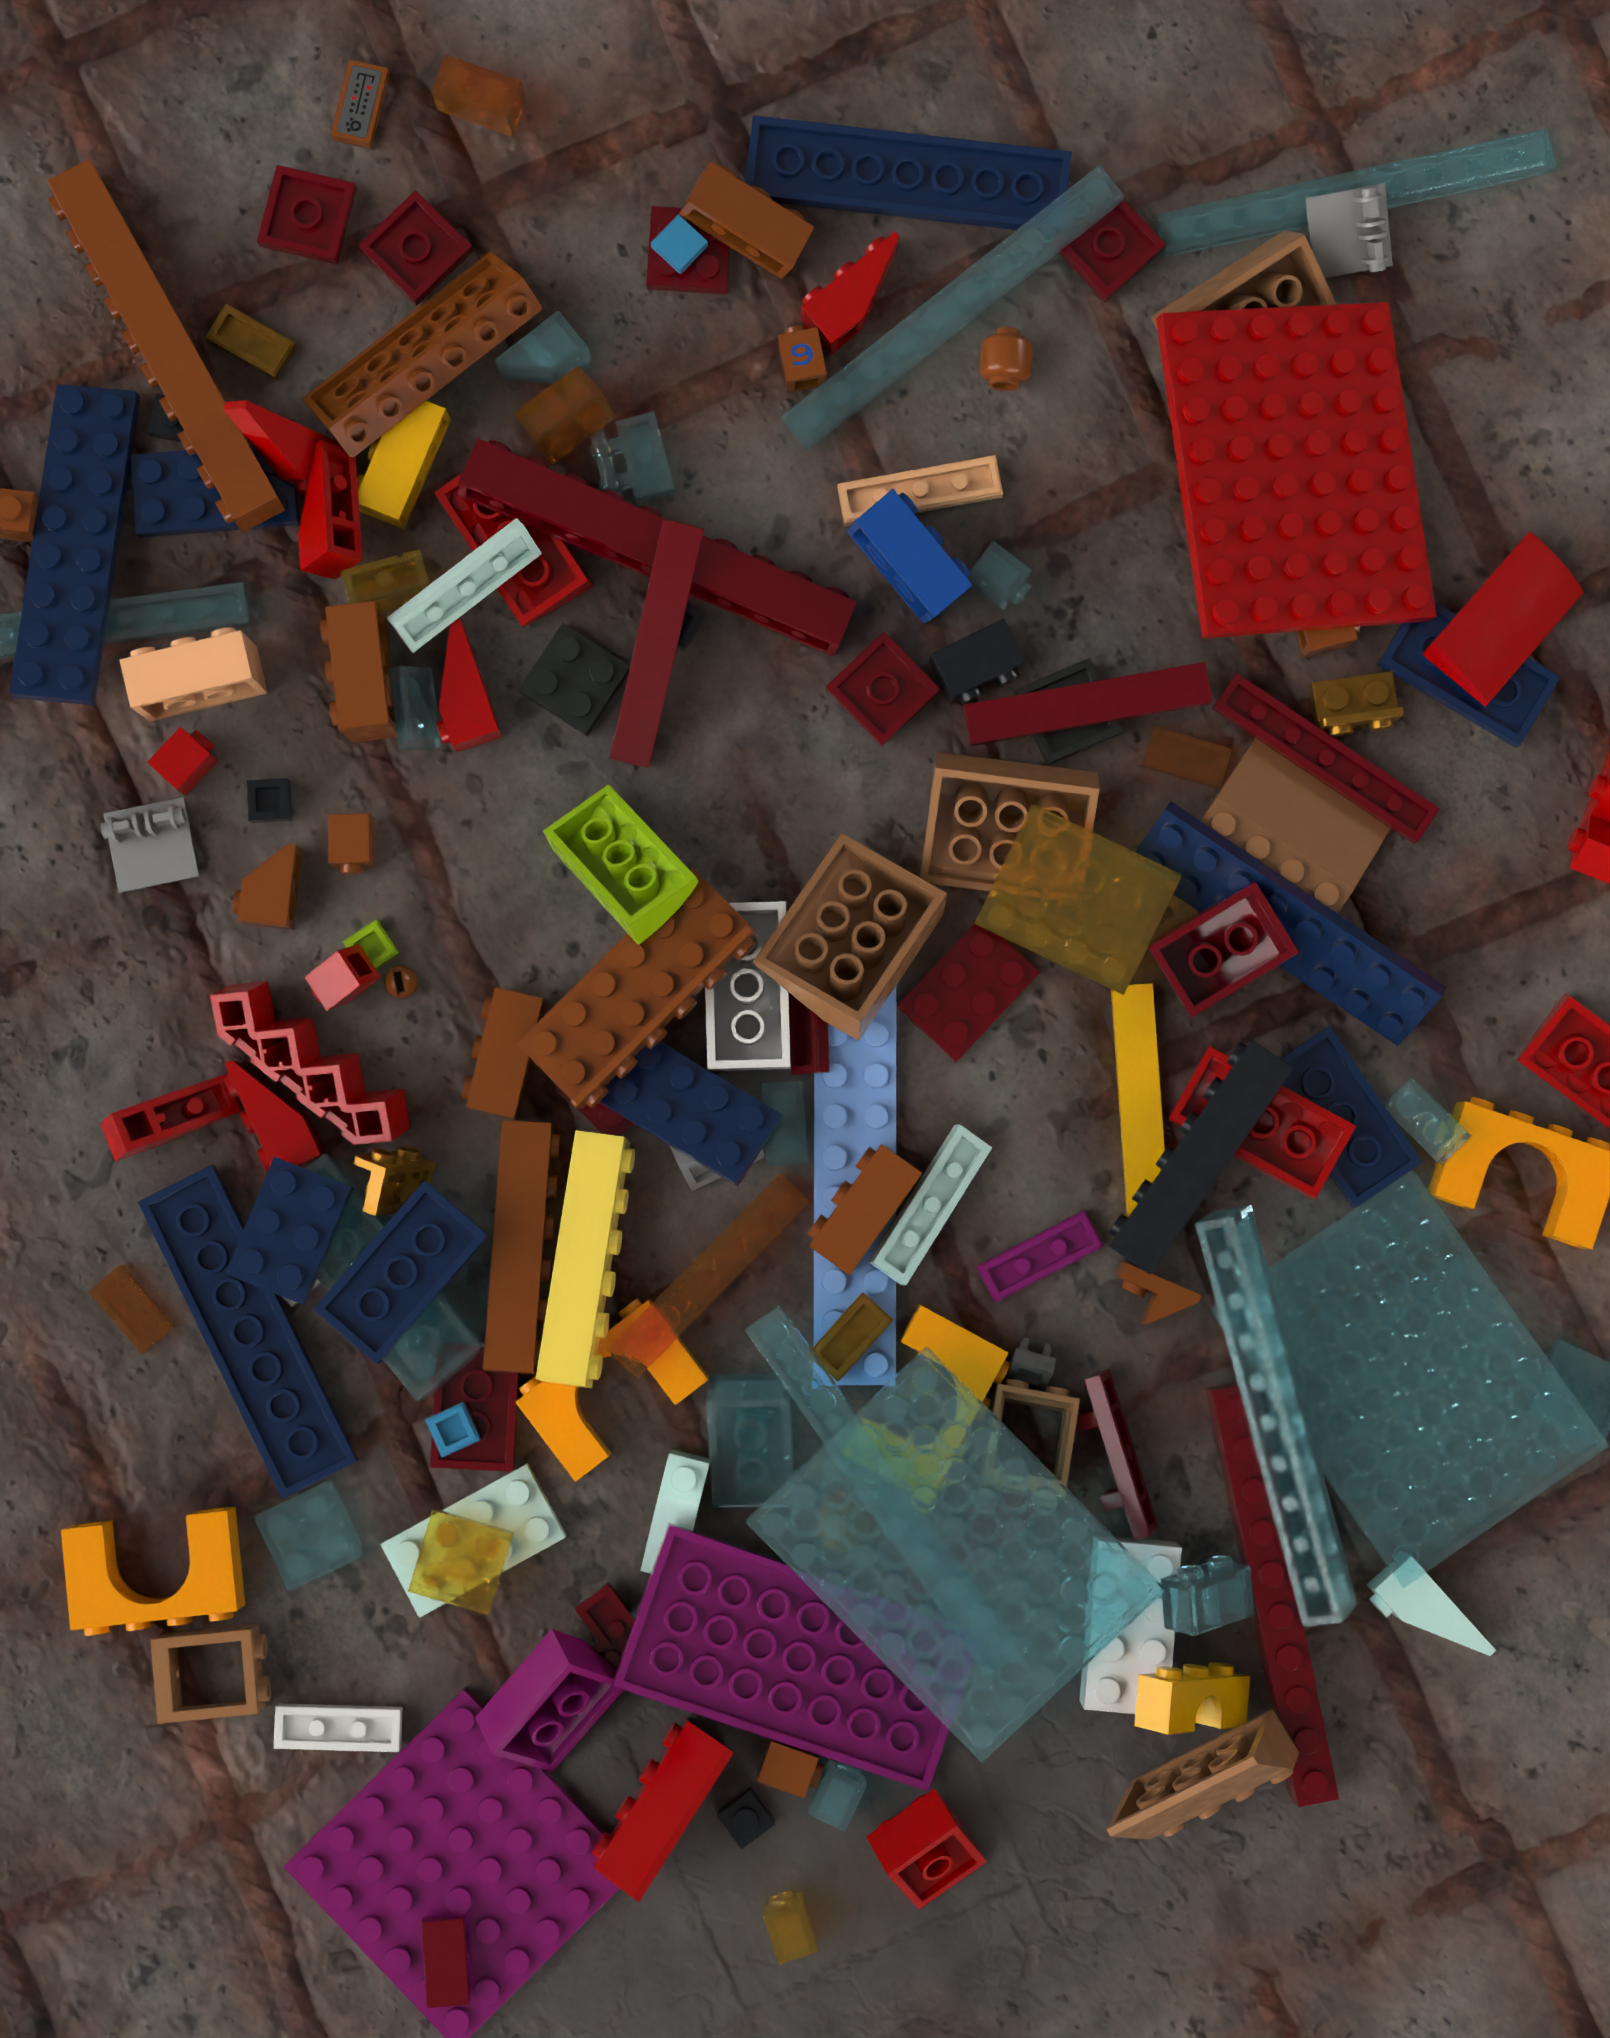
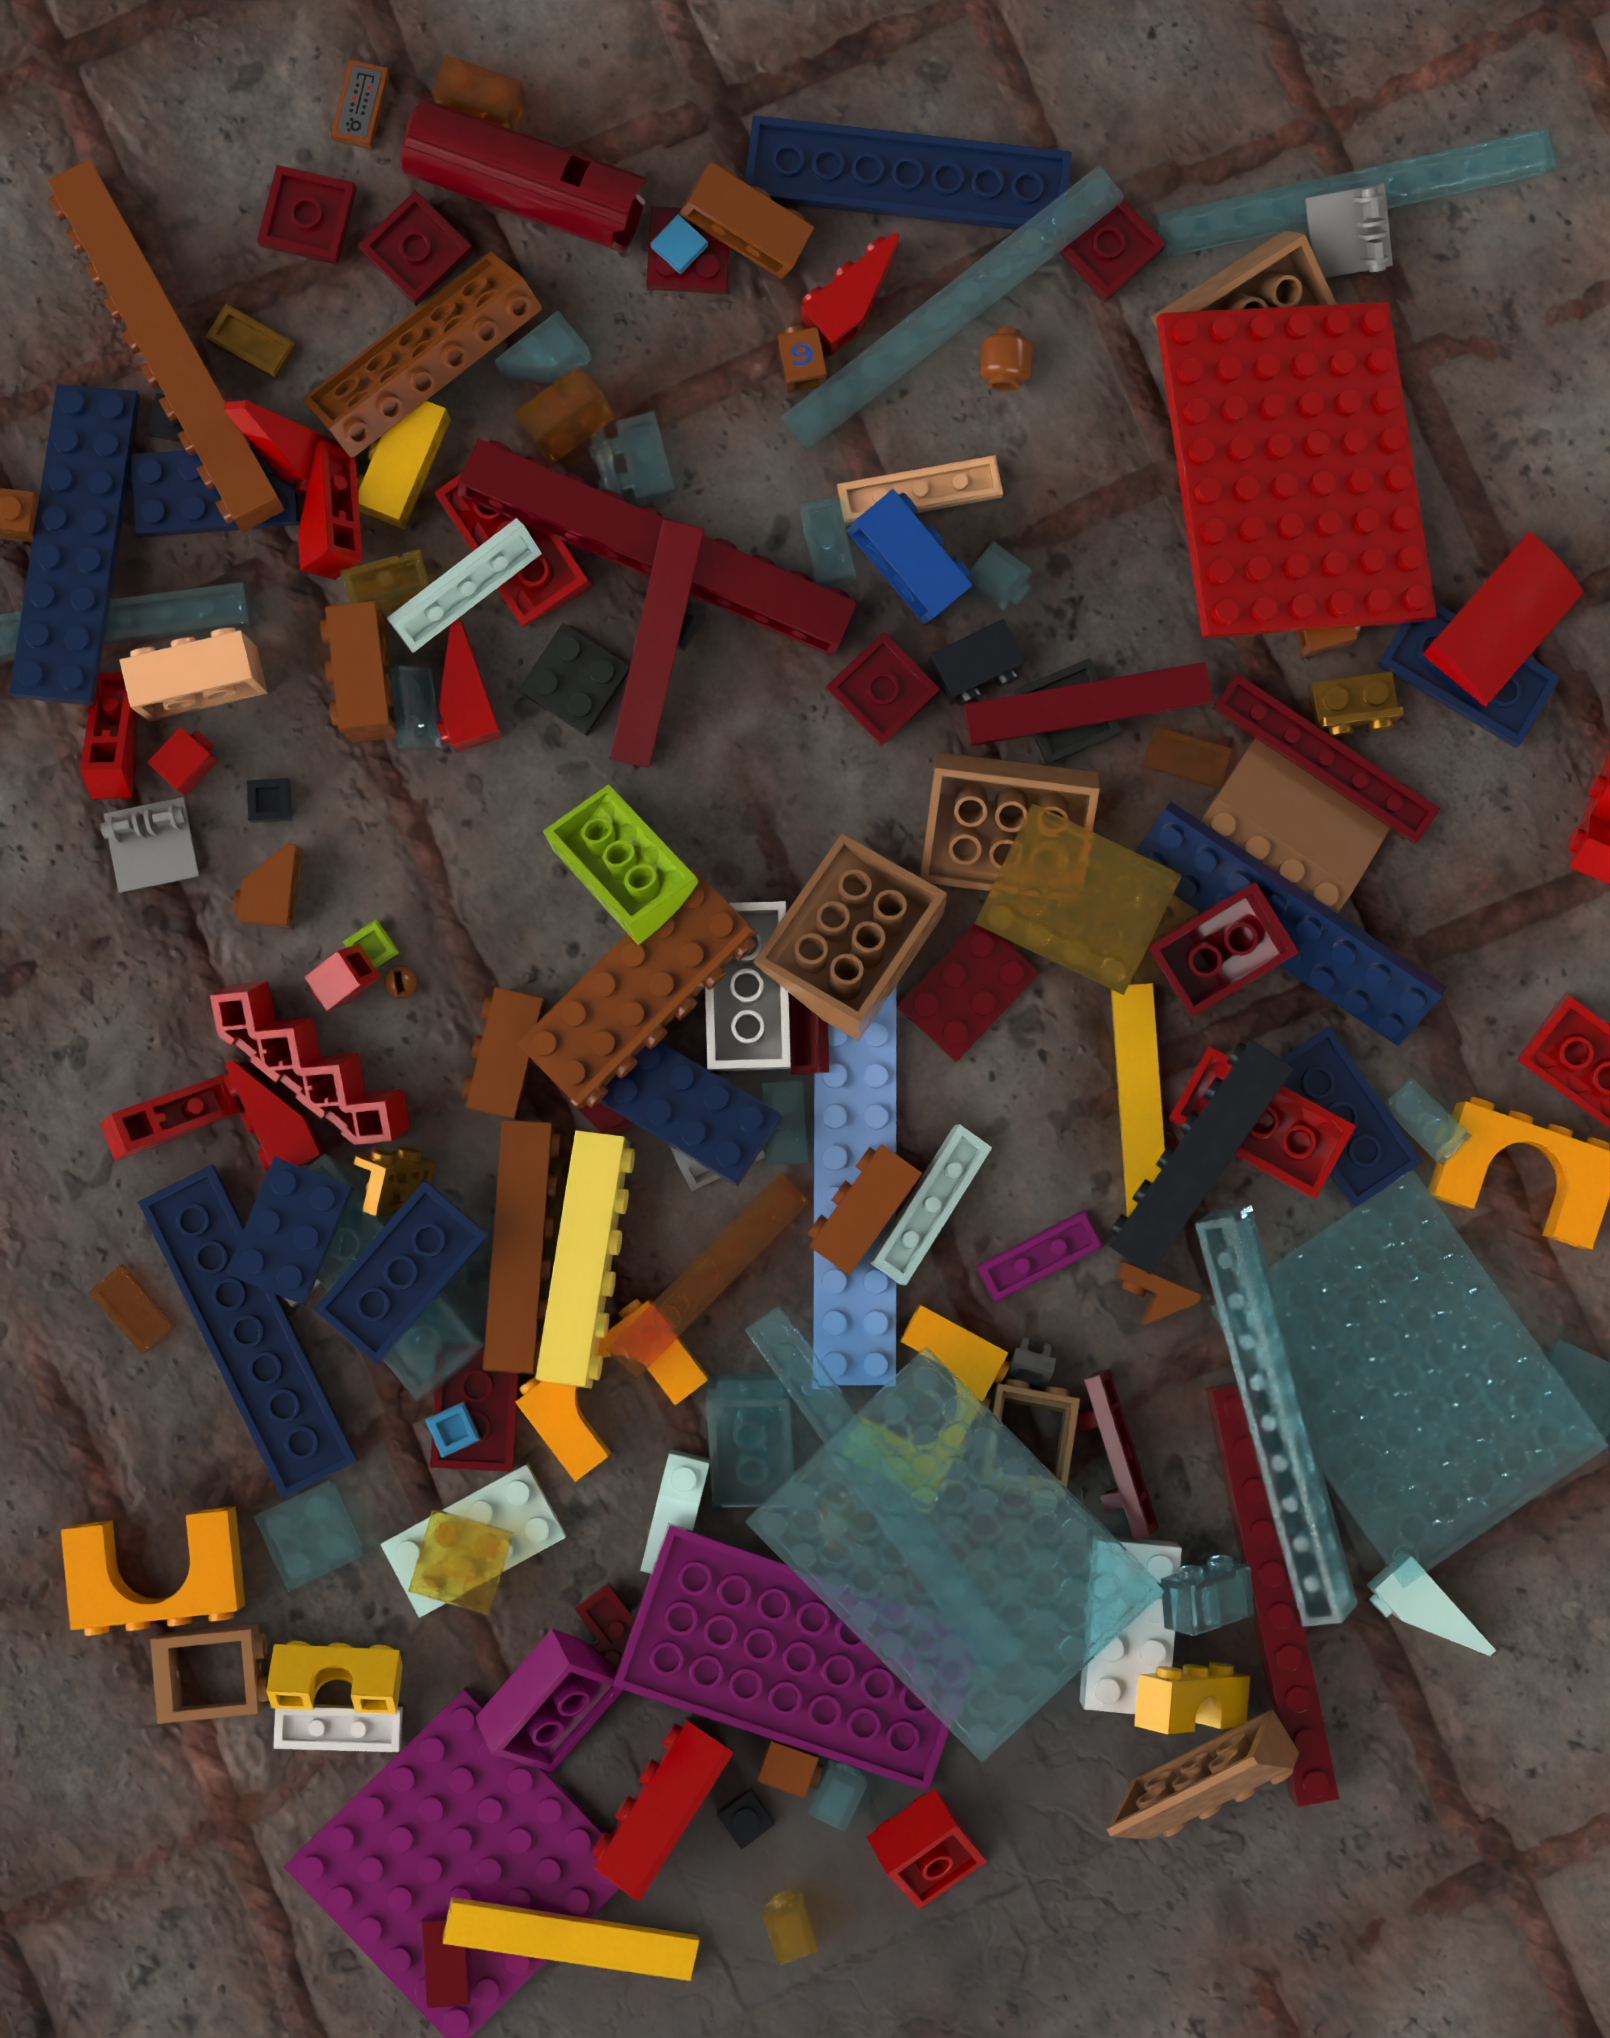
dark orange brick [328,813,376,875] -> none
pearl gold tile [807,1292,893,1382] -> none
none -> red slope [80,672,137,799]
none -> yellow arch [266,1641,403,1714]
none -> dark red piece [400,99,648,253]
none -> yellow tile [443,1897,700,1981]
none -> clear light blue plate [799,496,856,586]

